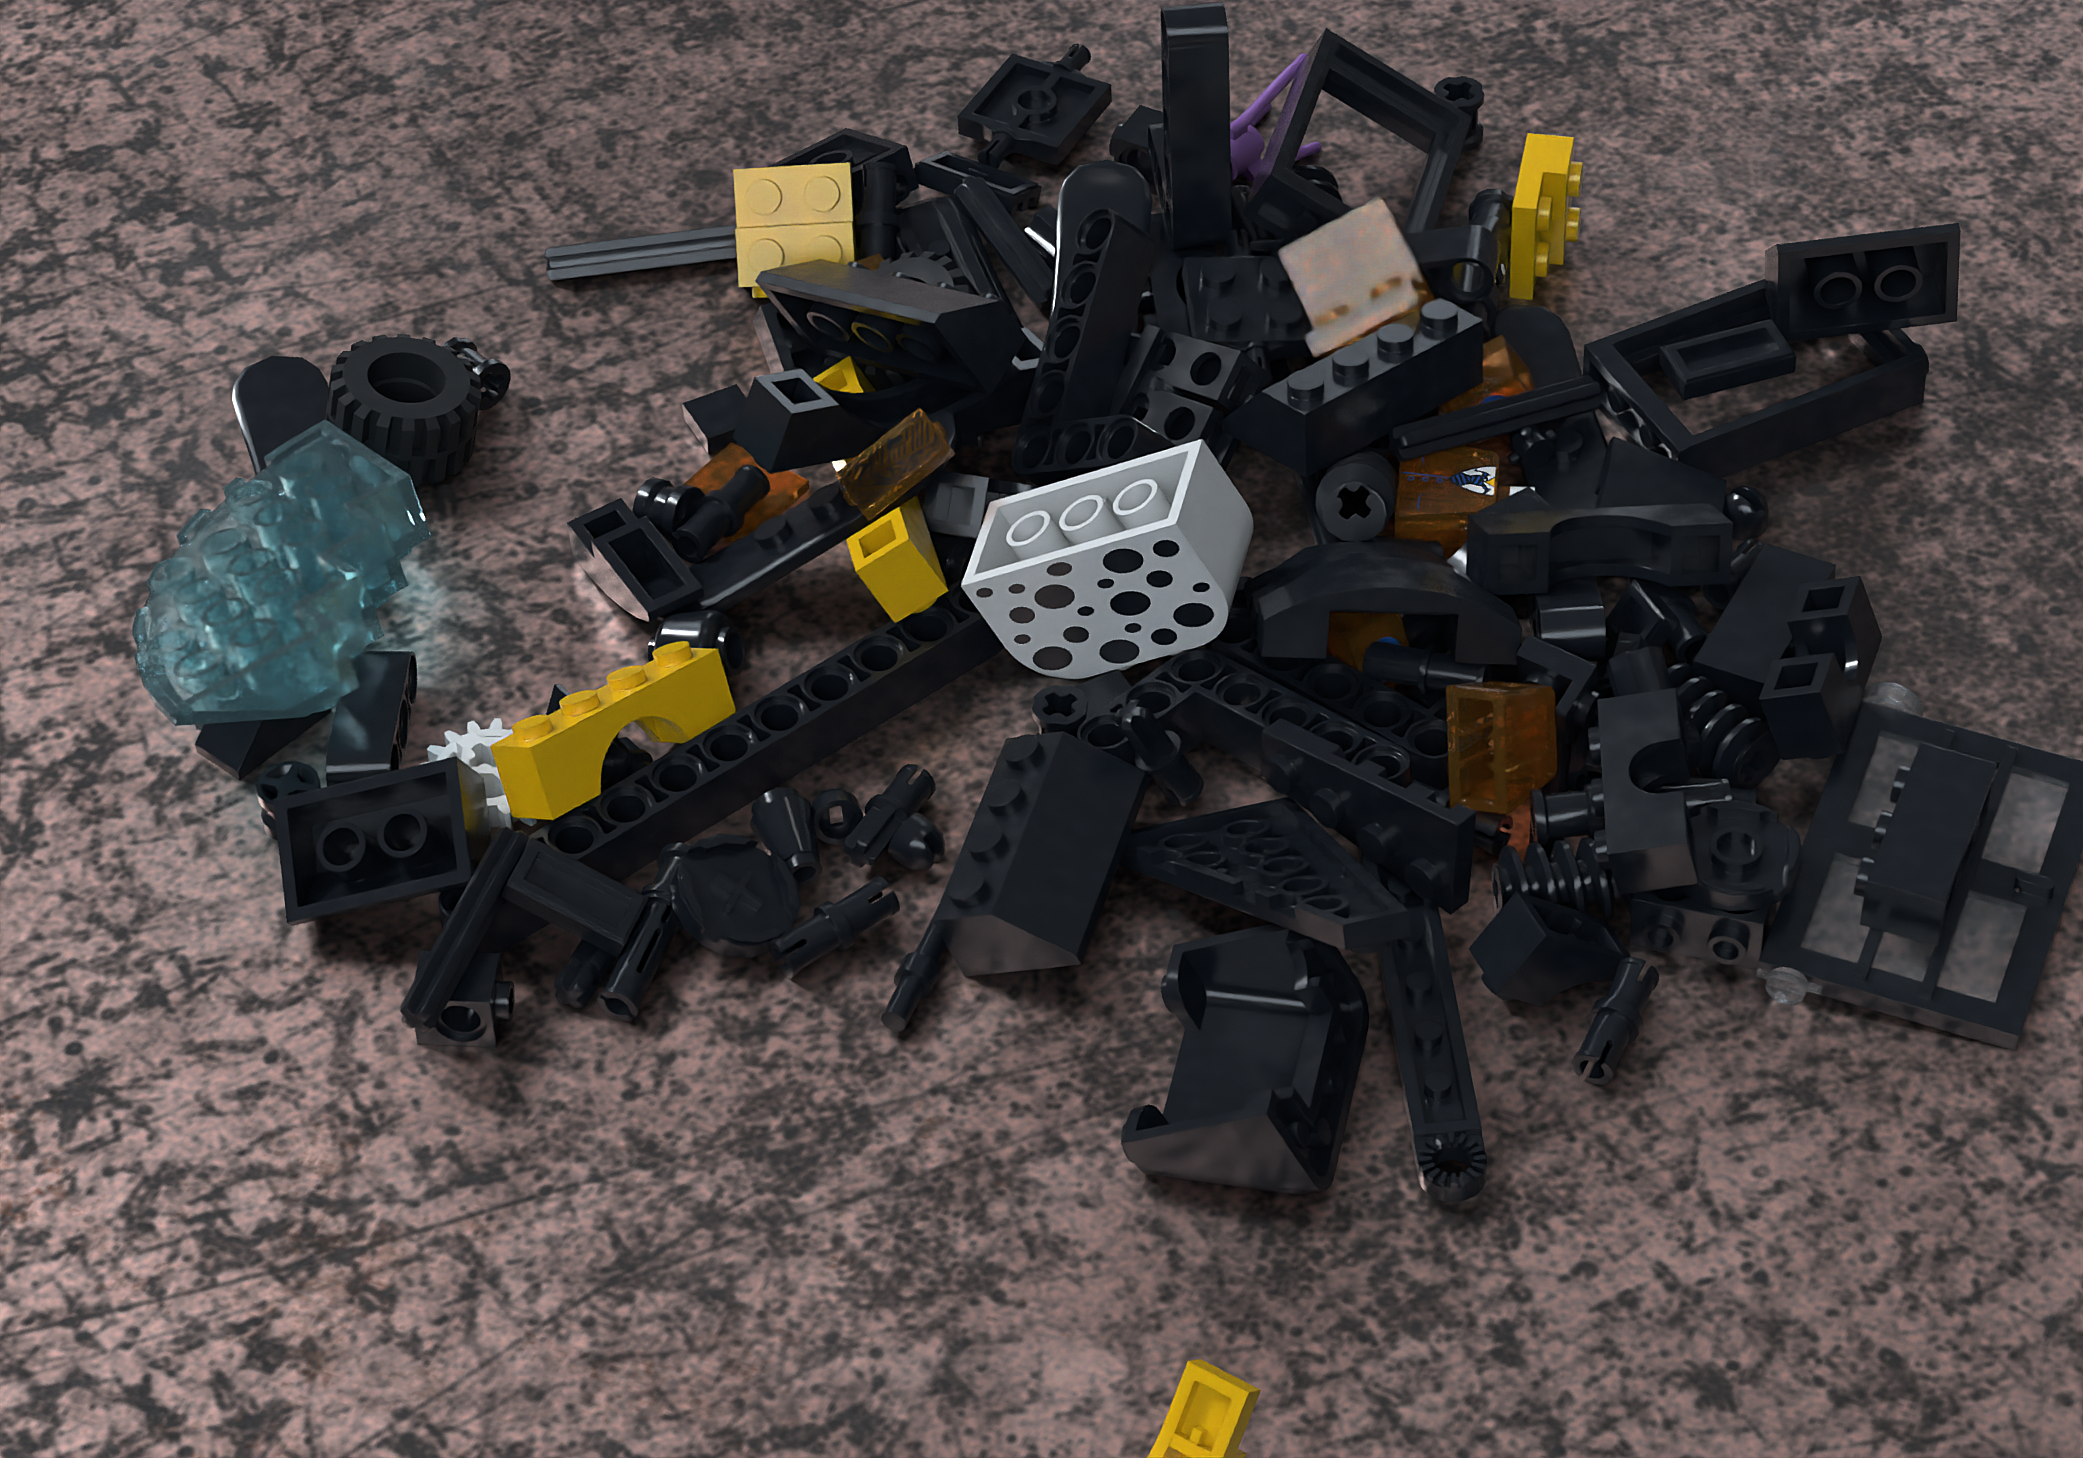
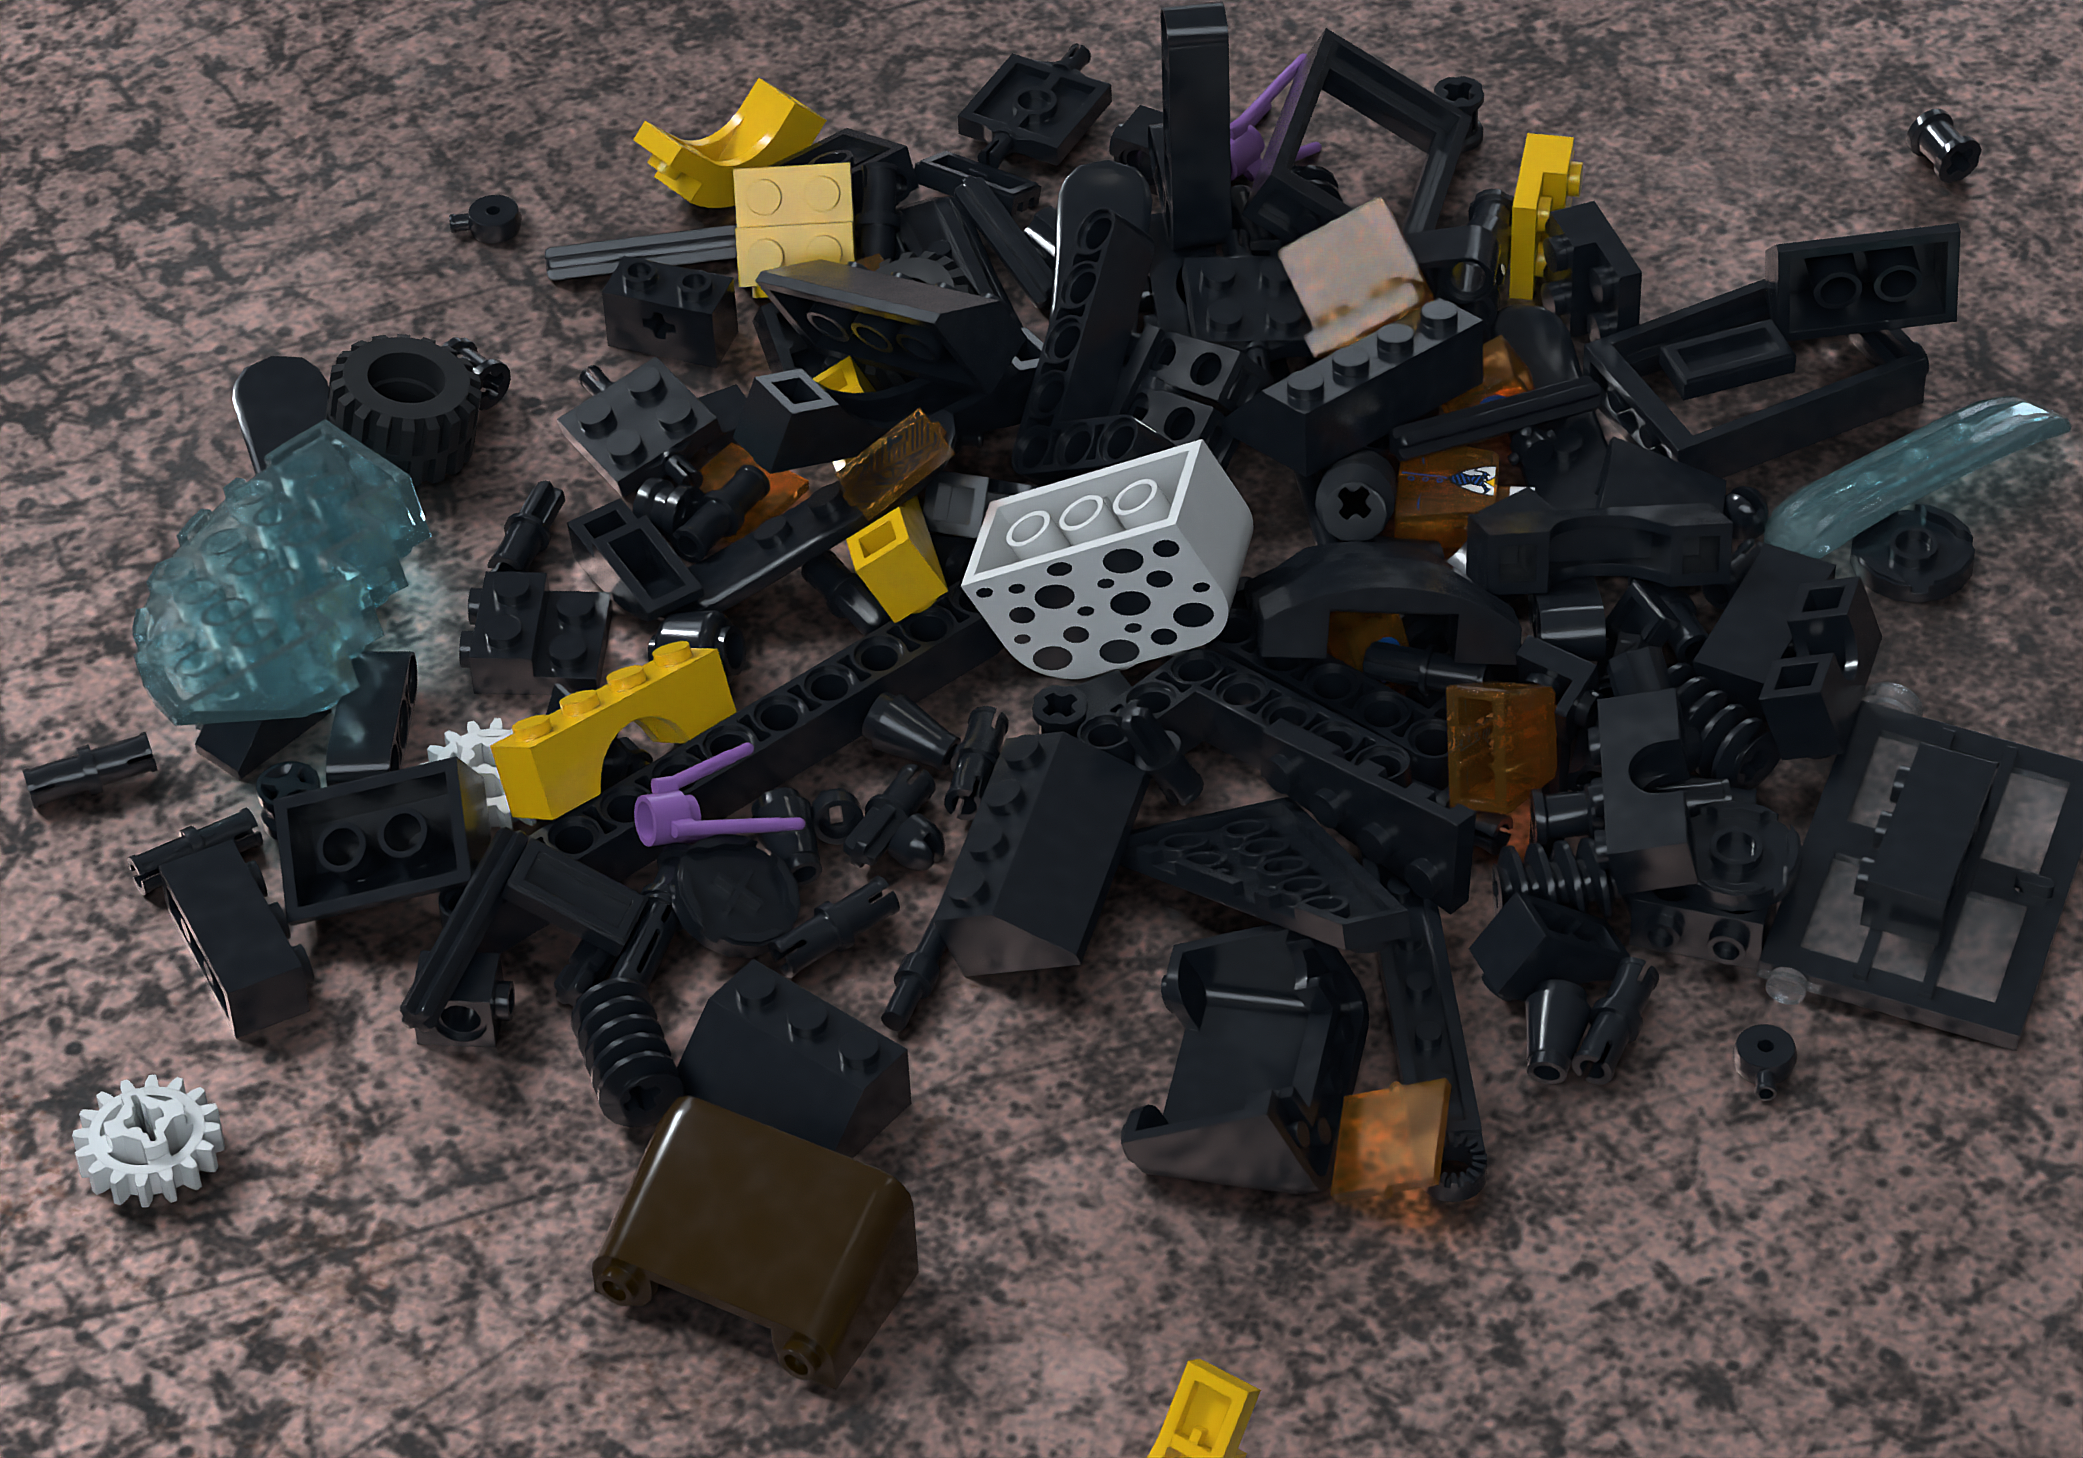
none -> black pin [22,731,158,809]
none -> white gear [72,1075,225,1207]
none -> black pin [127,807,263,895]
none -> black brick [159,840,314,1039]
none -> black piece [449,195,522,244]
none -> black plate [459,571,613,695]
none -> black axle [487,480,565,572]
none -> black plate [557,357,723,498]
none -> black piece [571,977,684,1127]
none -> dark brown windscreen [592,1096,919,1390]
none -> black brick [602,256,739,368]
none -> yellow arch [633,78,827,208]
none -> medium lavender plant [634,742,805,847]
none -> black slope [677,959,912,1159]
none -> black axle [801,549,892,636]
none -> black cone [862,691,961,772]
none -> black pin [944,706,1009,821]
none -> clear orange piece [1330,1078,1451,1203]
none -> black cone [1525,979,1592,1084]
none -> black plate [1541,201,1642,342]
none -> black piece [1733,1024,1797,1101]
none -> clear light blue piece [1763,396,2072,559]
none -> black tile [1850,504,1975,603]
none -> black bush [1906,109,1982,183]

